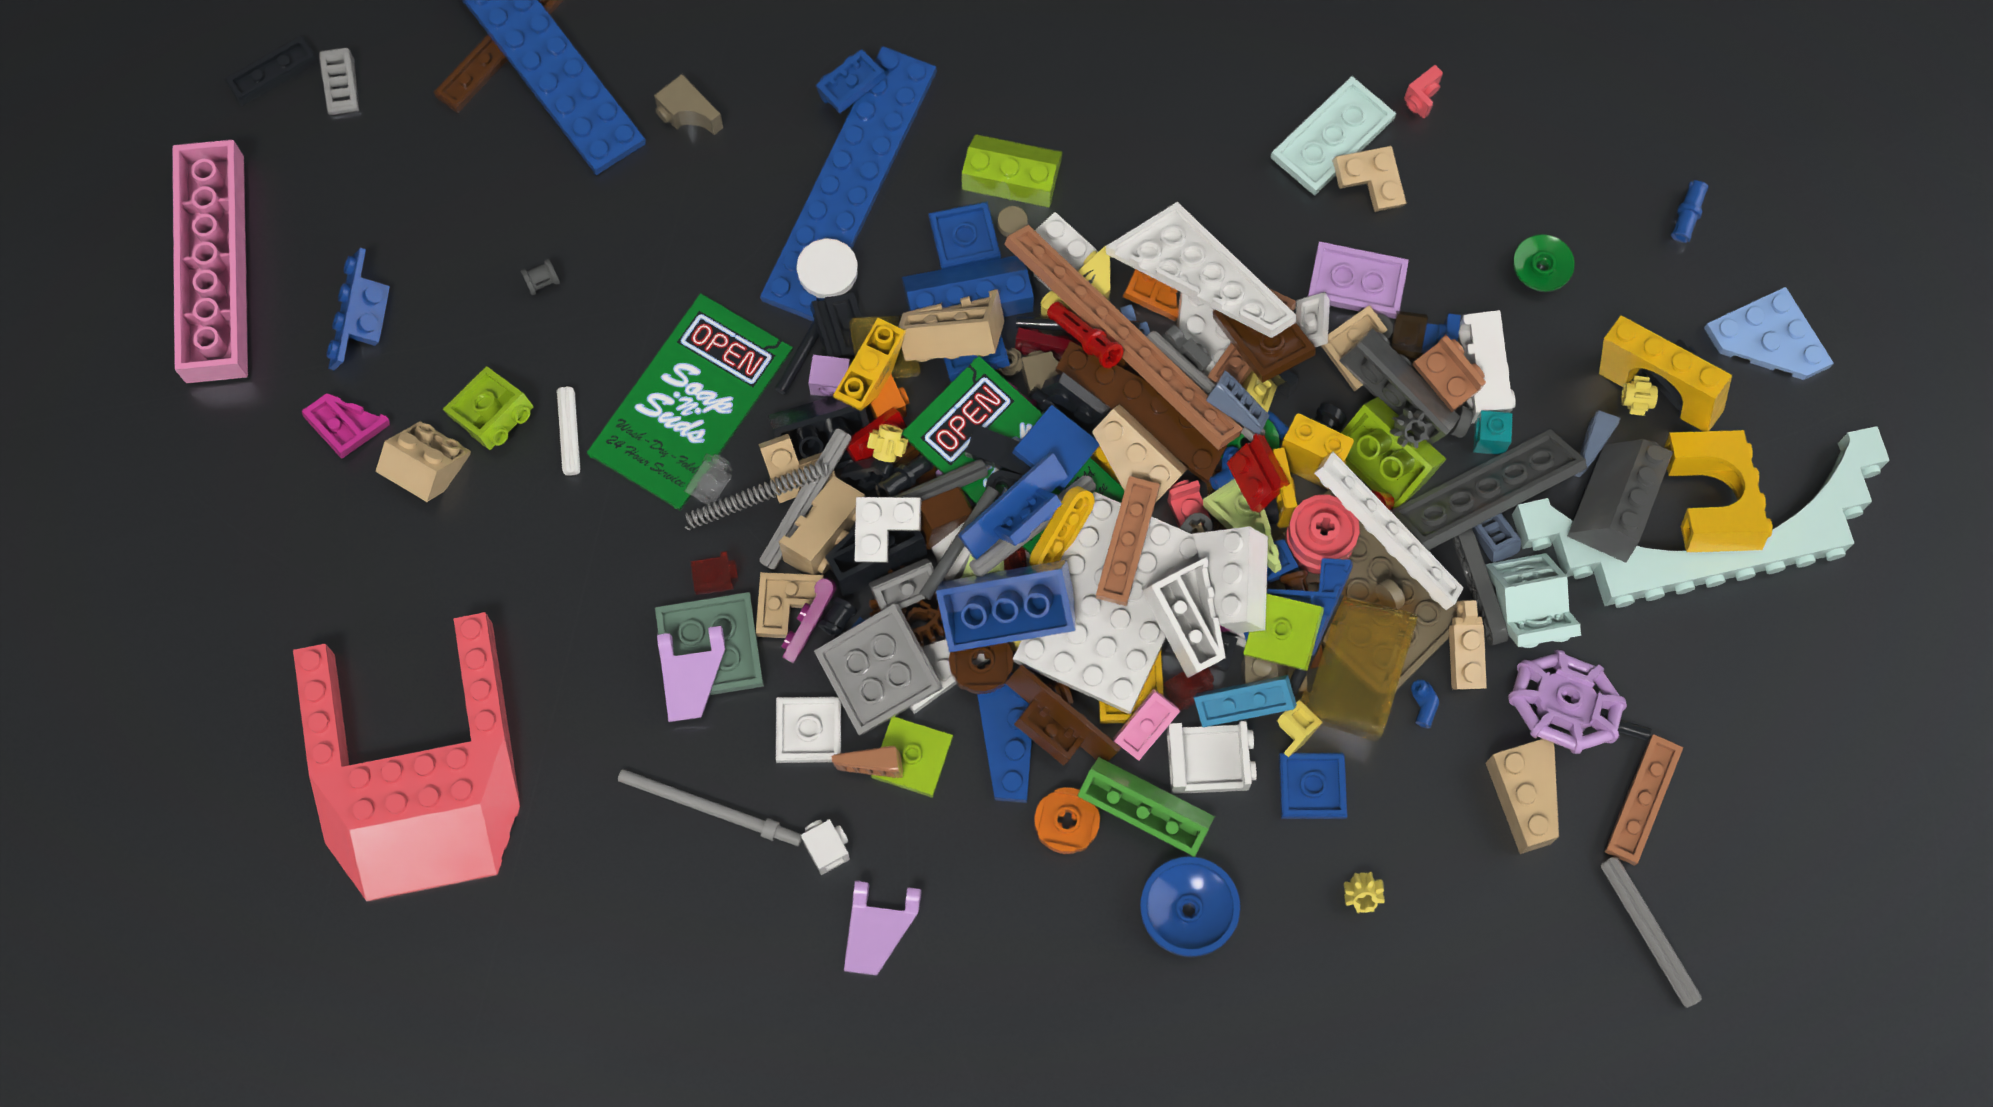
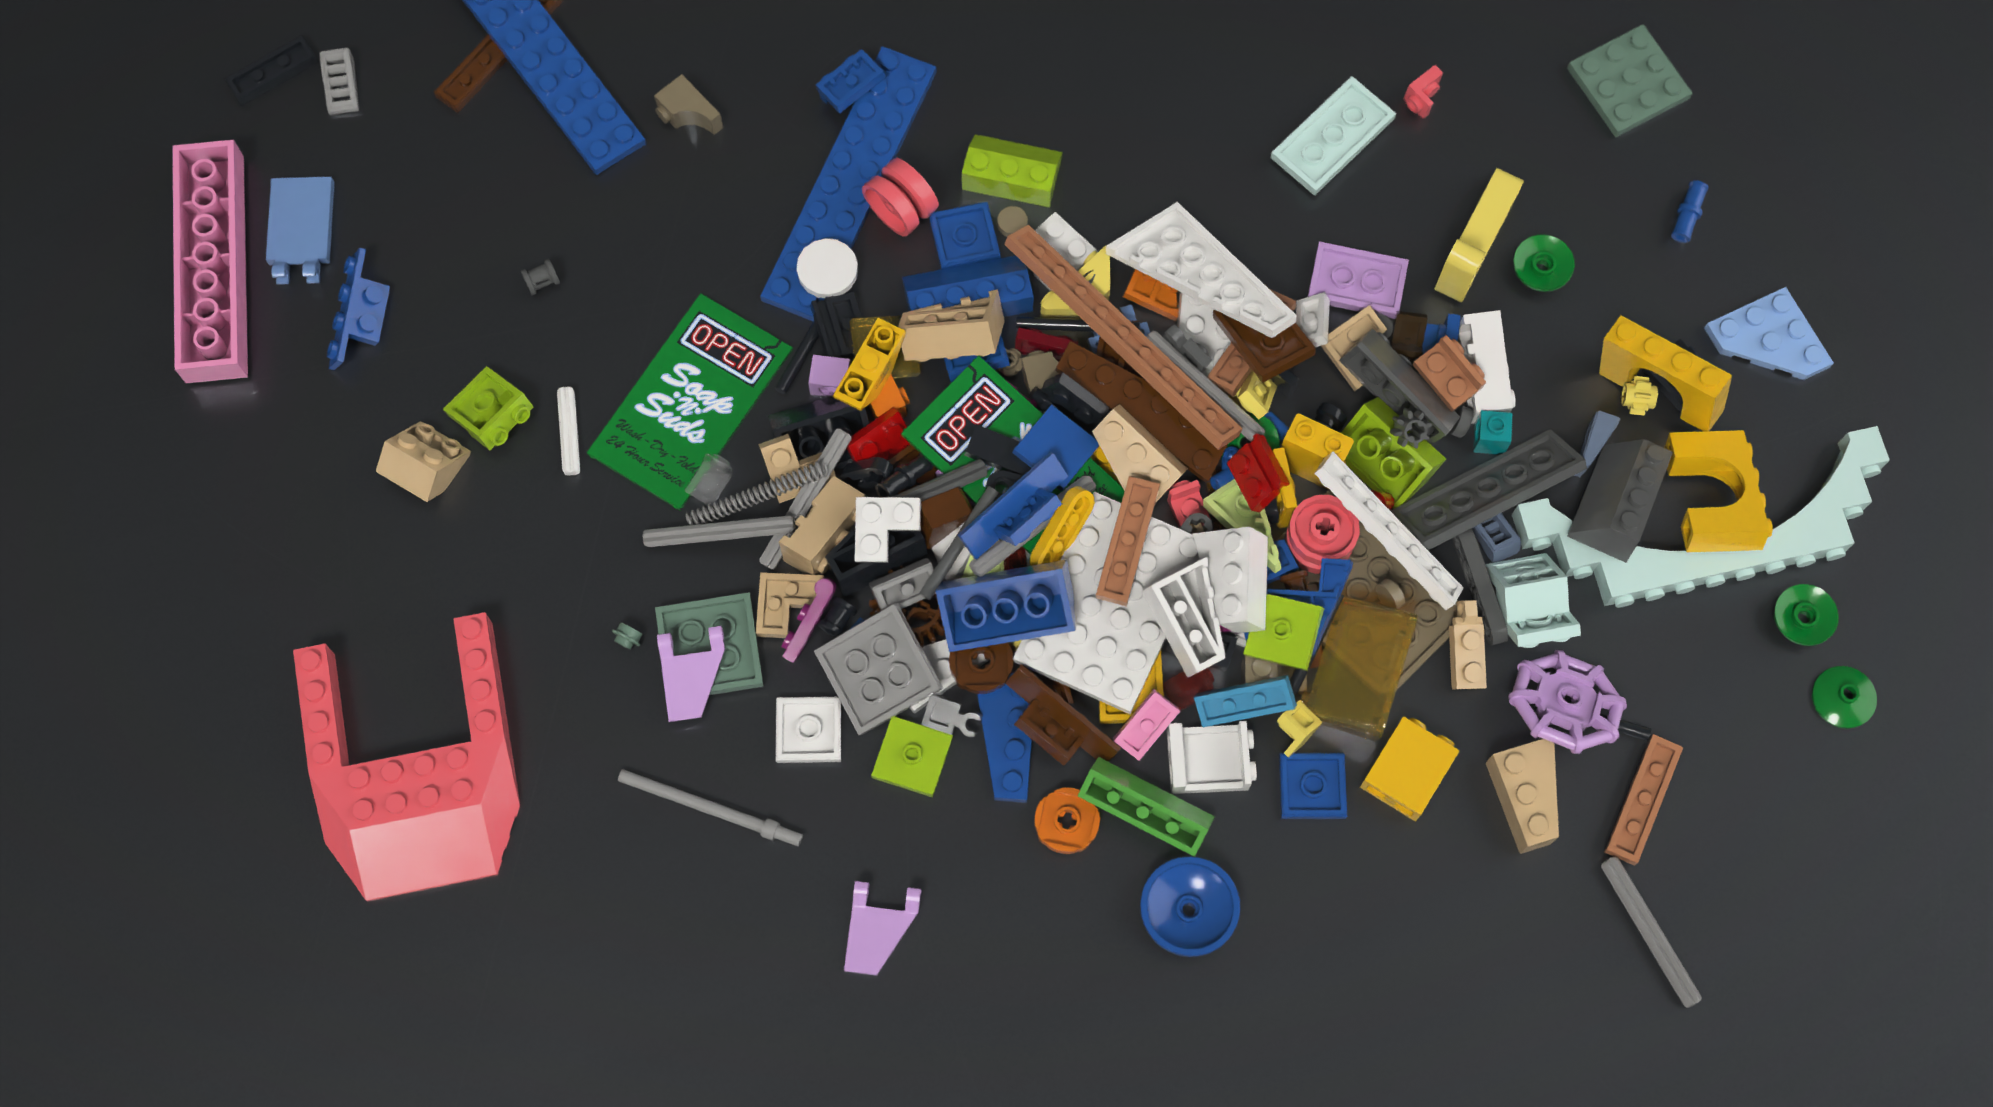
dark pink wing [302,393,390,459] -> none
clear red bracket [691,551,738,595] -> none
white brick [801,819,850,875] -> none
nougat slope [831,746,903,778] -> none
light yellow gear [867,424,908,462] -> none
red pin [1047,301,1124,369] -> none
sand blue slope [1206,370,1269,434] -> none
tan plate [1332,146,1406,212] -> none
light yellow gear [1344,872,1385,913] -> none
blue arm [1411,679,1439,728] -> none
none -> medium blue tile [266,177,335,284]
none -> sand green plate [612,622,643,650]
none -> light grey axle [643,515,796,547]
none -> coral wheel [862,158,939,237]
none -> plate [921,694,982,737]
none -> yellow panel [1360,716,1460,822]
none -> light yellow beam [1434,168,1524,303]
none -> sand green plate [1567,24,1692,137]
none -> green dish [1774,584,1839,646]
none -> green dish [1812,666,1877,729]

